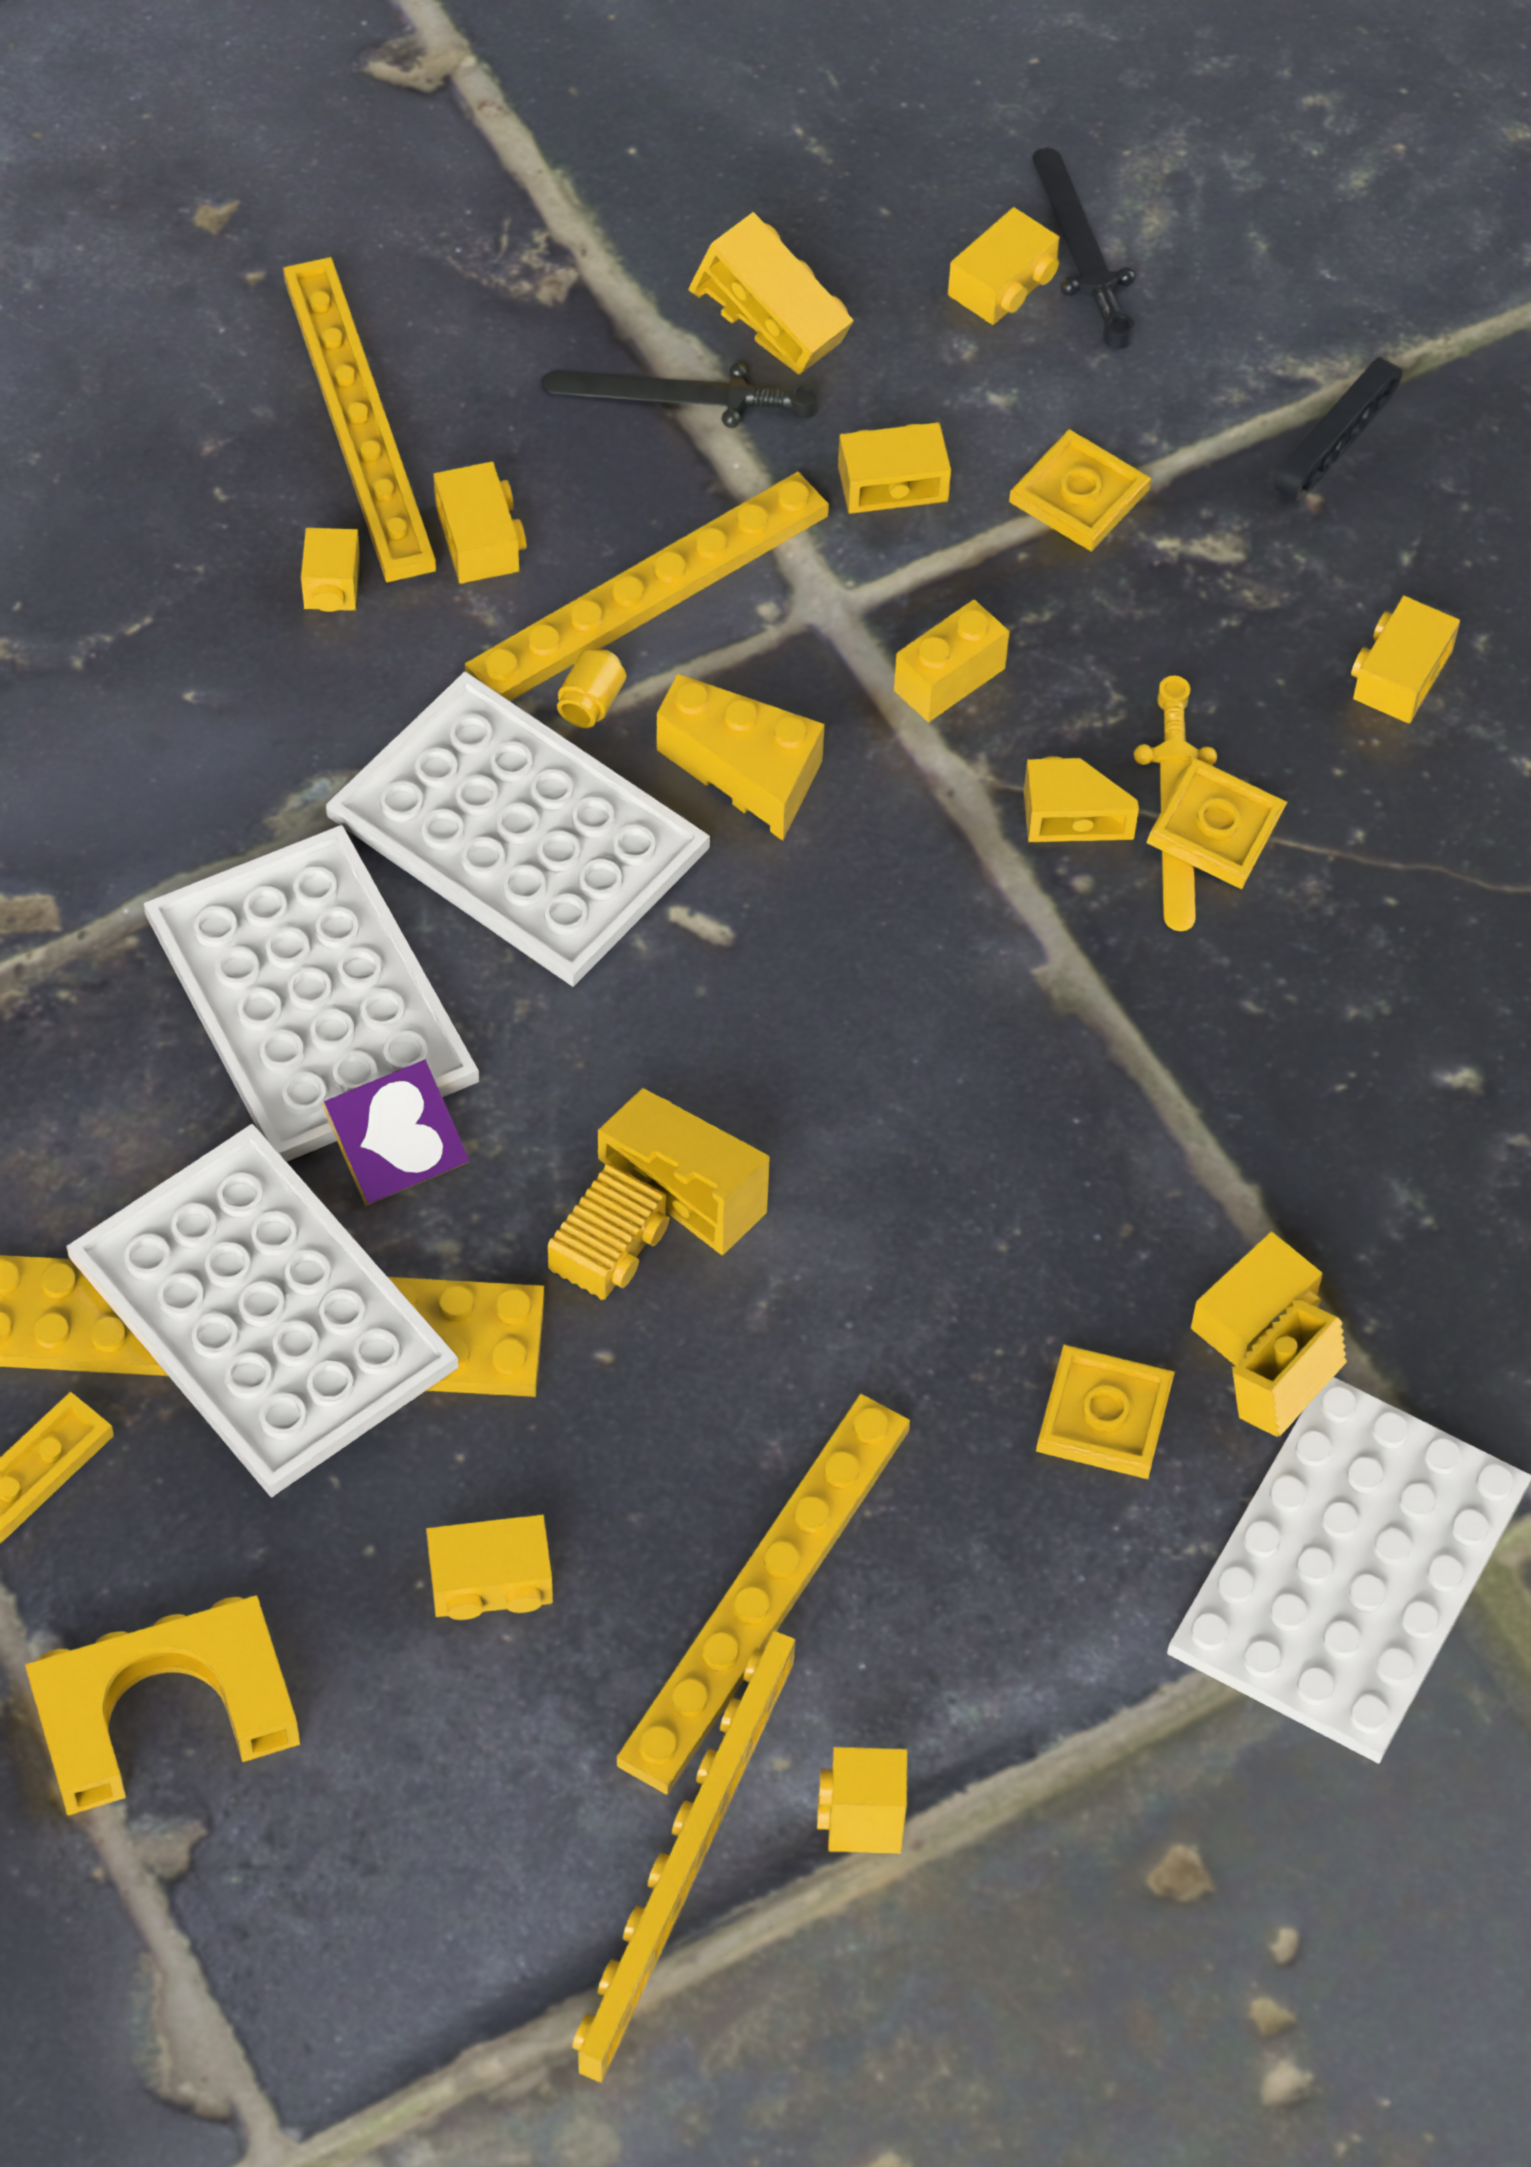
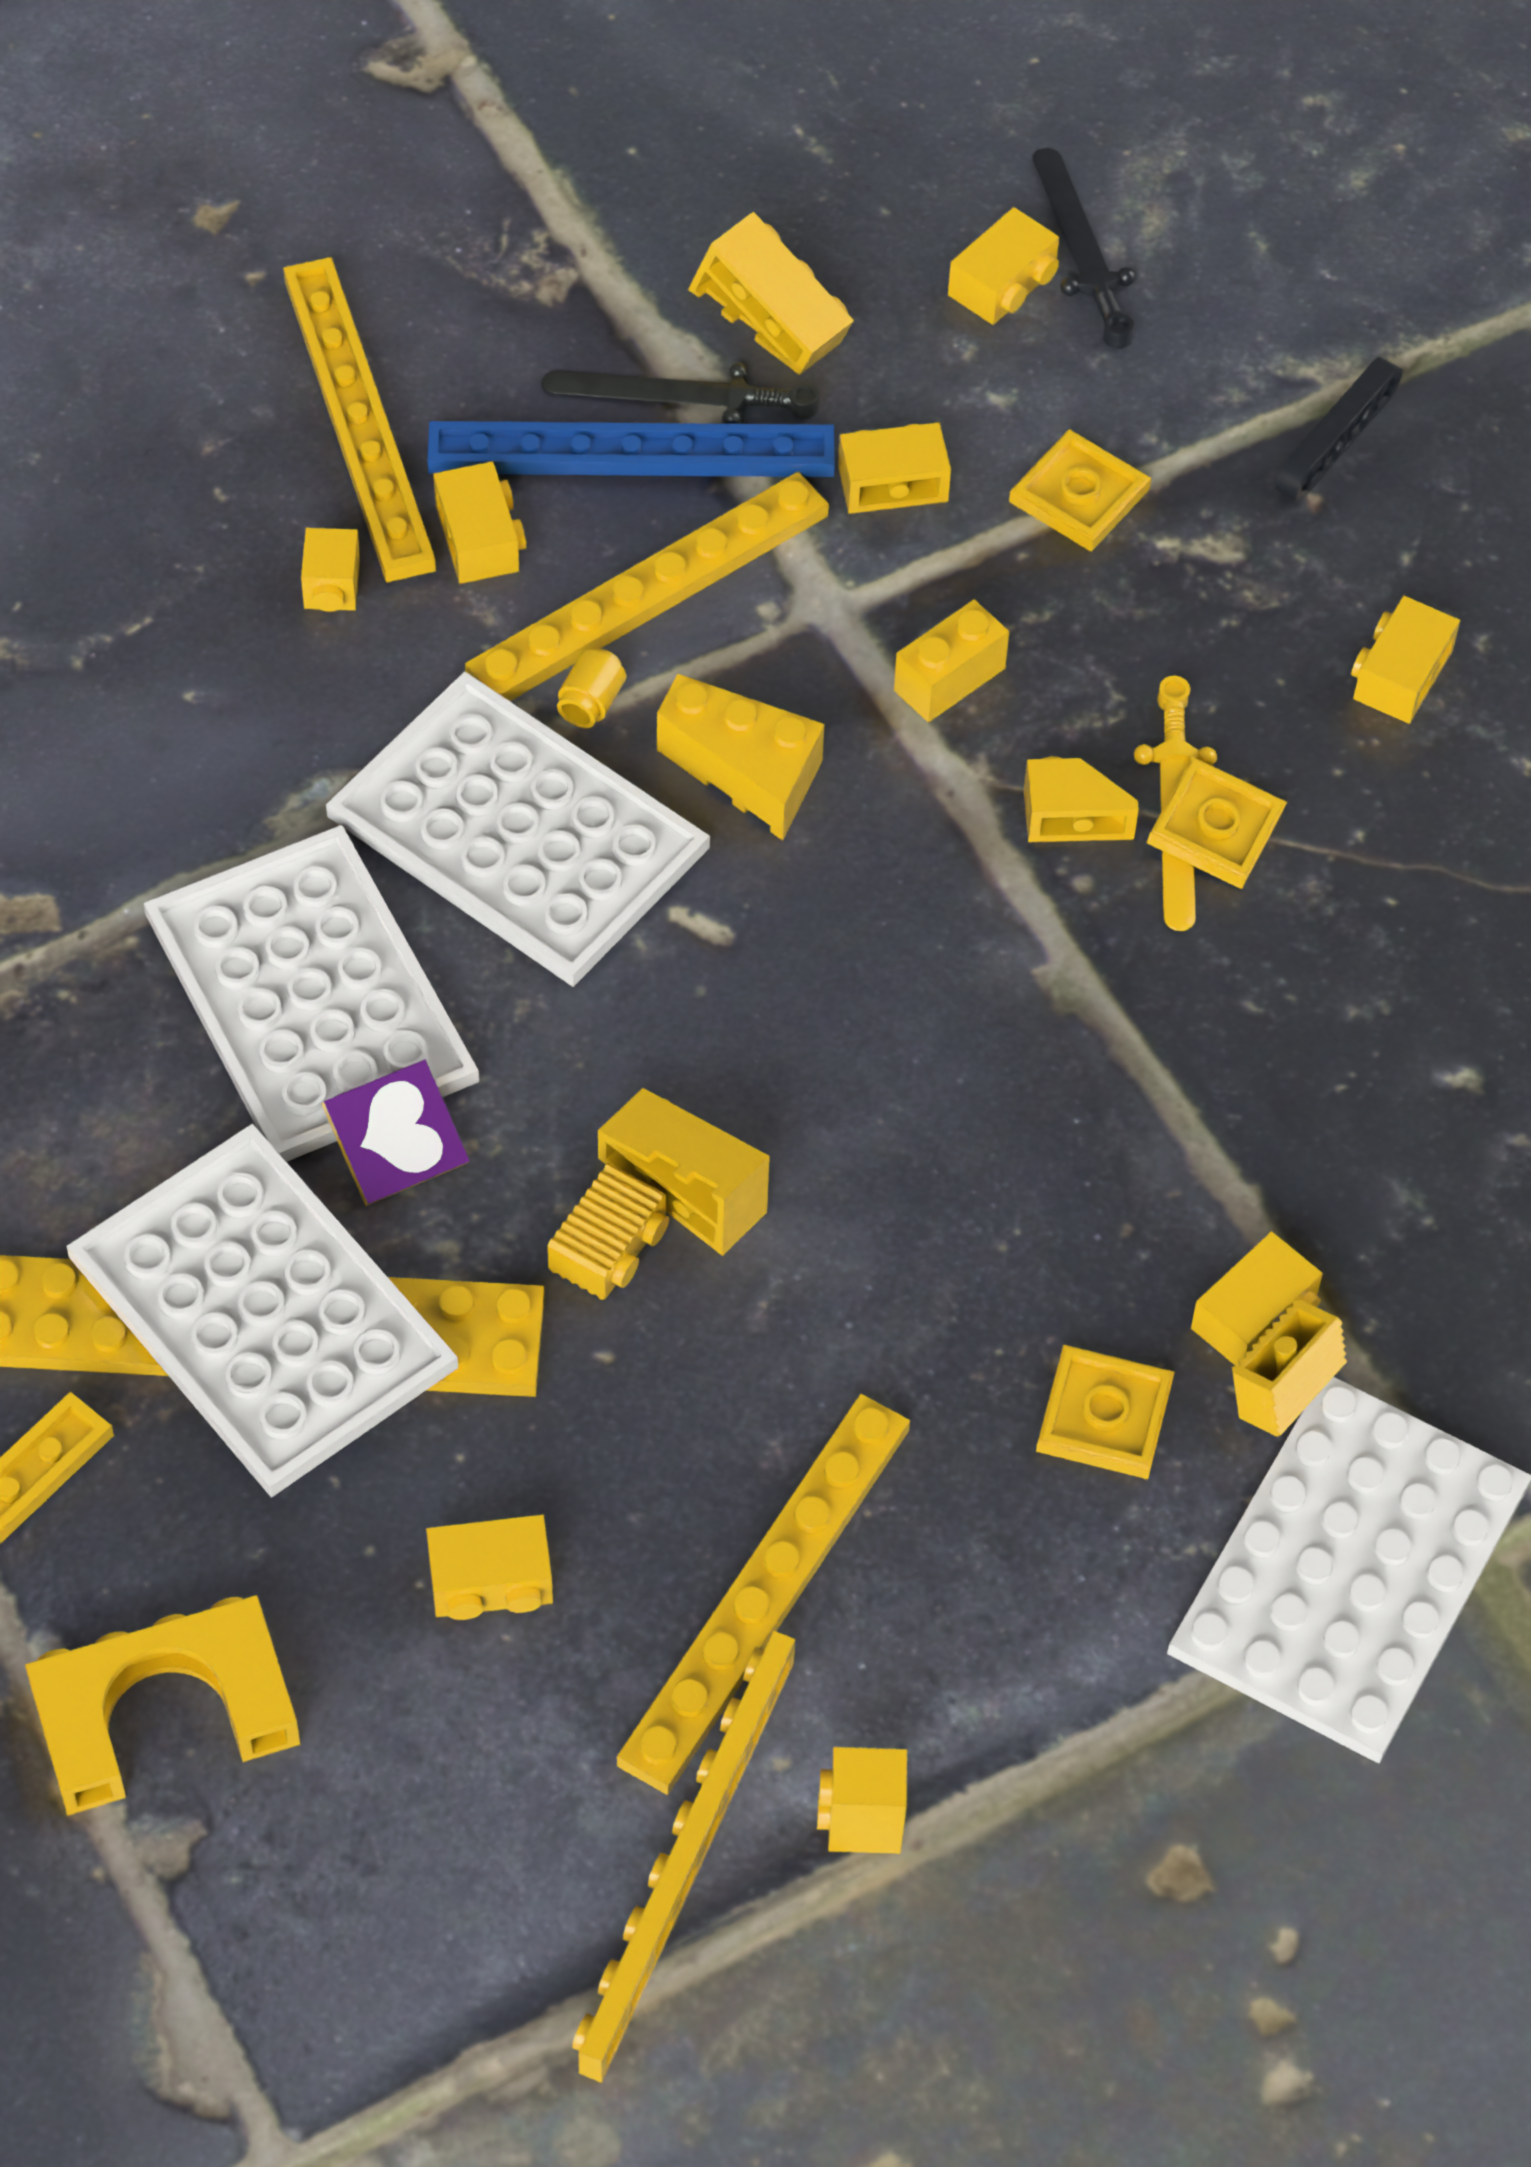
none -> blue plate [428,421,835,477]

